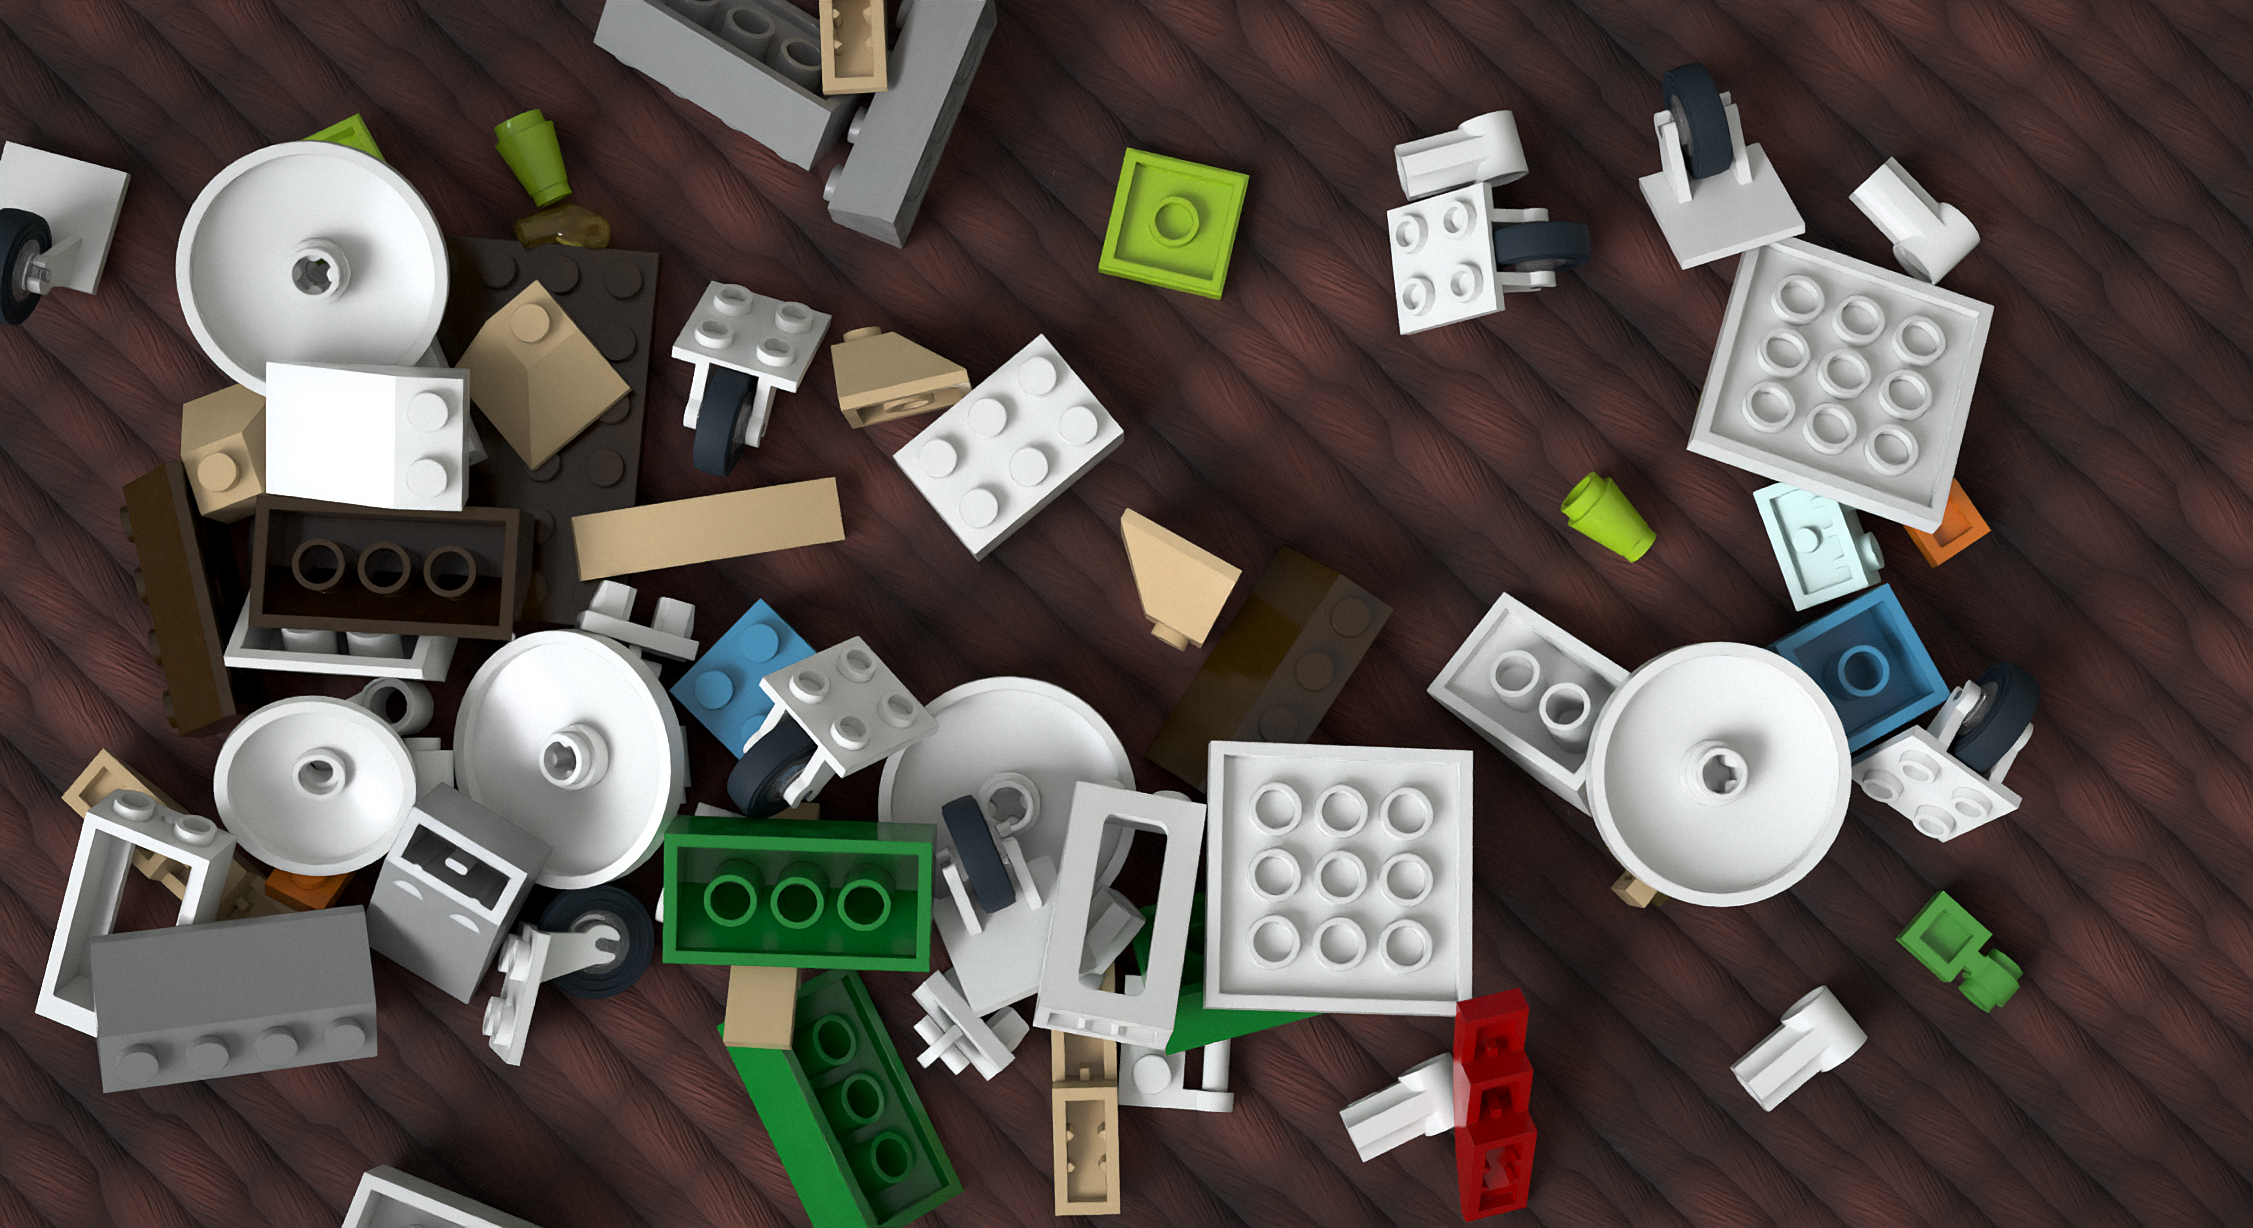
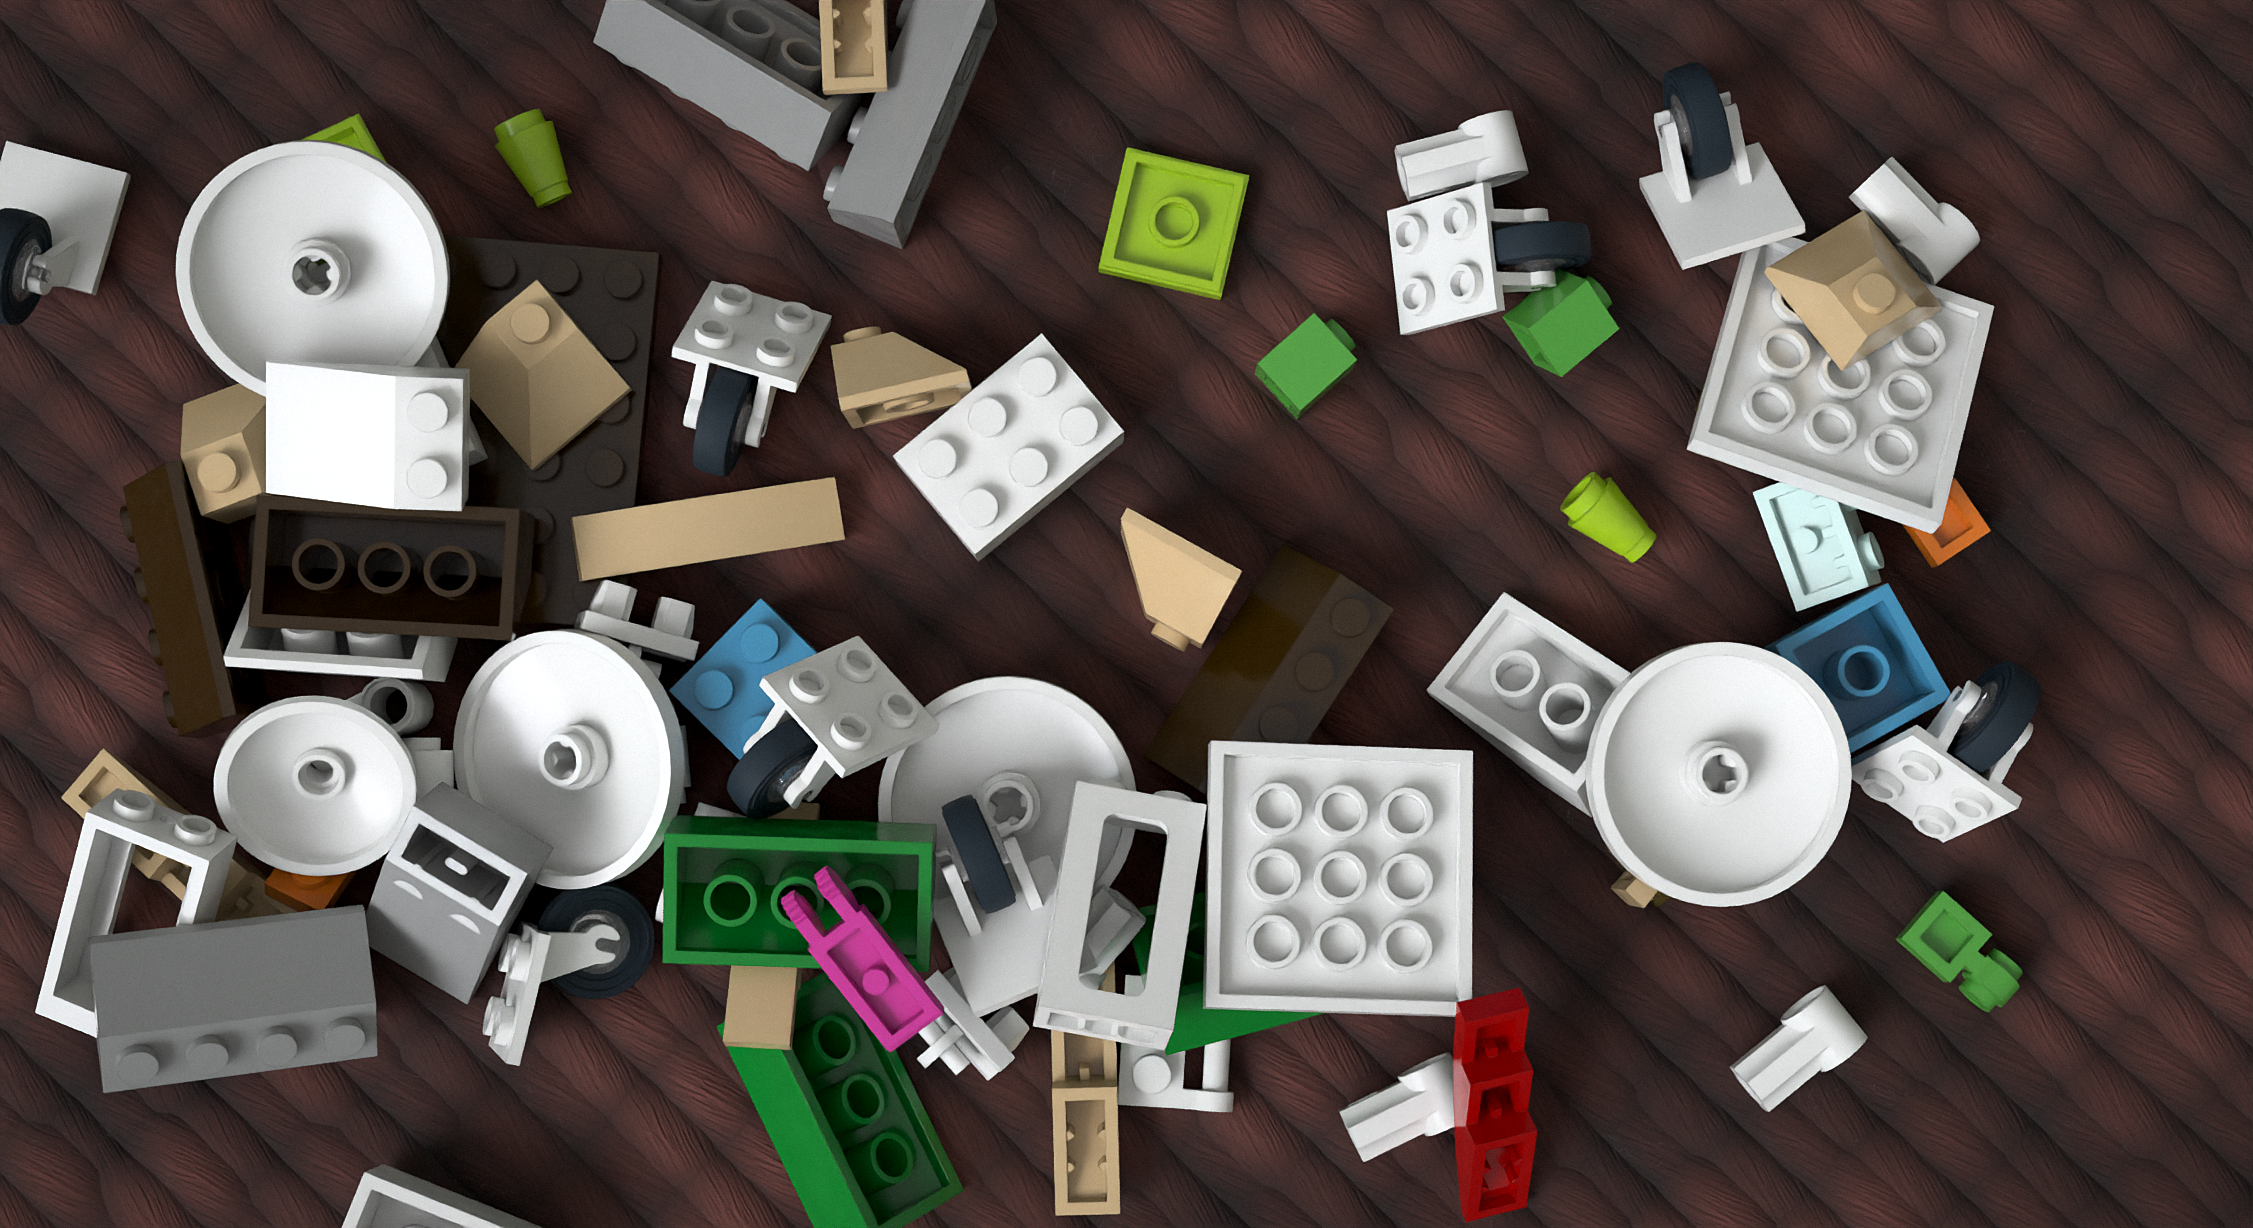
clear yellow arm [514,204,611,250] -> none
none -> dark pink hinge [780,865,944,1052]
none -> bright green brick [1255,313,1357,420]
none -> bright green brick [1502,269,1619,377]
none -> tan slope [1764,210,1943,371]

